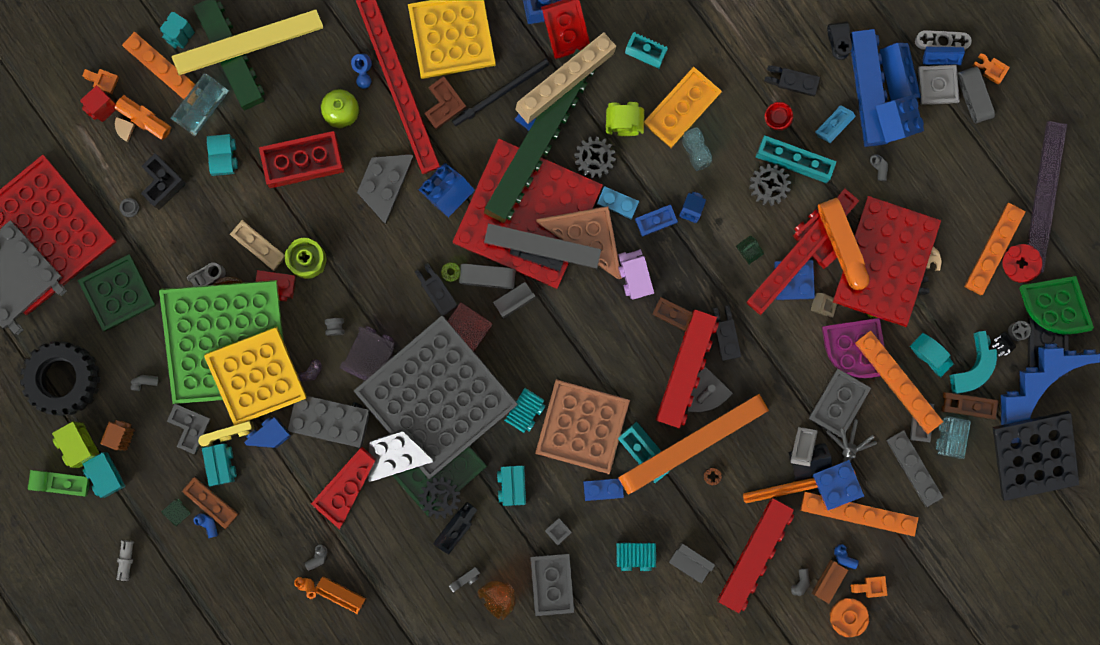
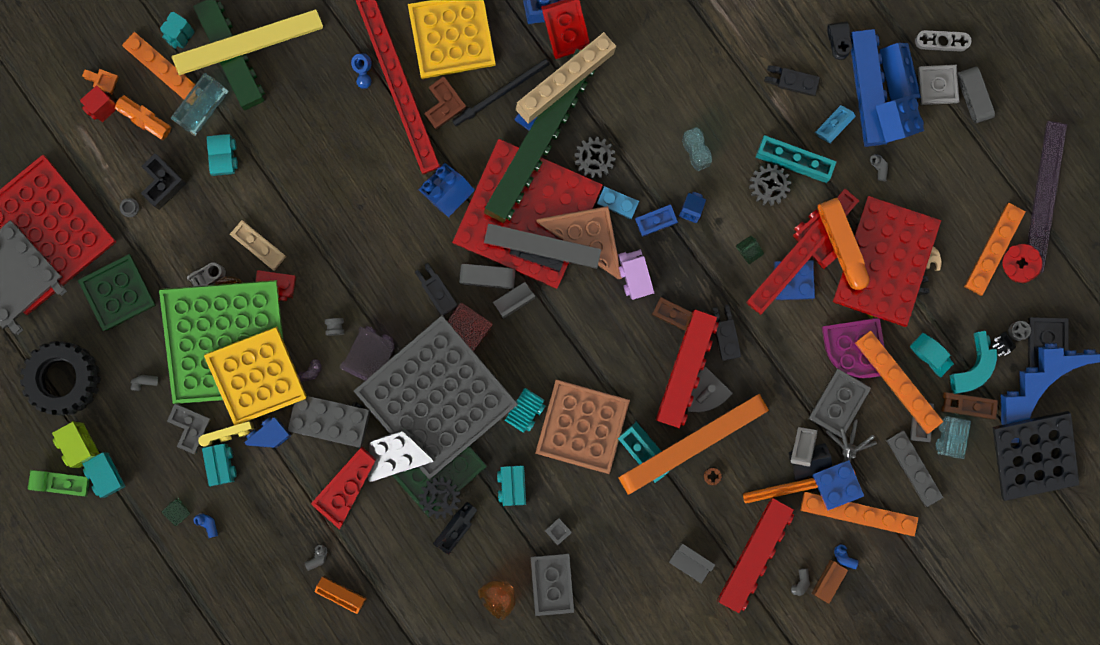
dark orange brick [100,420,135,451] -> none
tan tile [115,117,135,142] -> none
light grey pin [116,540,134,581] -> none
dark orange tile [182,477,239,529] -> none
red brick [259,131,344,188] -> none
lime brick [285,238,326,279] -> none
orange arm [294,577,316,599] -> none
lime cylinder [321,89,359,128] -> none
dark grey wing [357,155,414,224] -> none
clear neon green plate [441,263,460,282] -> none
dark grey plate [449,566,480,592] -> none
blue plate [583,479,624,501] -> none
lime brick [606,102,644,136] -> none
teal brick [616,543,656,571] -> none
teal brick [625,32,668,69] -> none
light orange plate [644,67,722,148] -> none
red hair [765,102,794,131] -> none
dark tan slope [811,293,837,318] -> none
orange tile [830,598,869,637] -> none
orange plate [851,576,887,598] -> none
blue plate [922,47,965,65] -> none
orange plate [973,53,1010,85] -> none
green plate [1019,276,1094,335] -> none

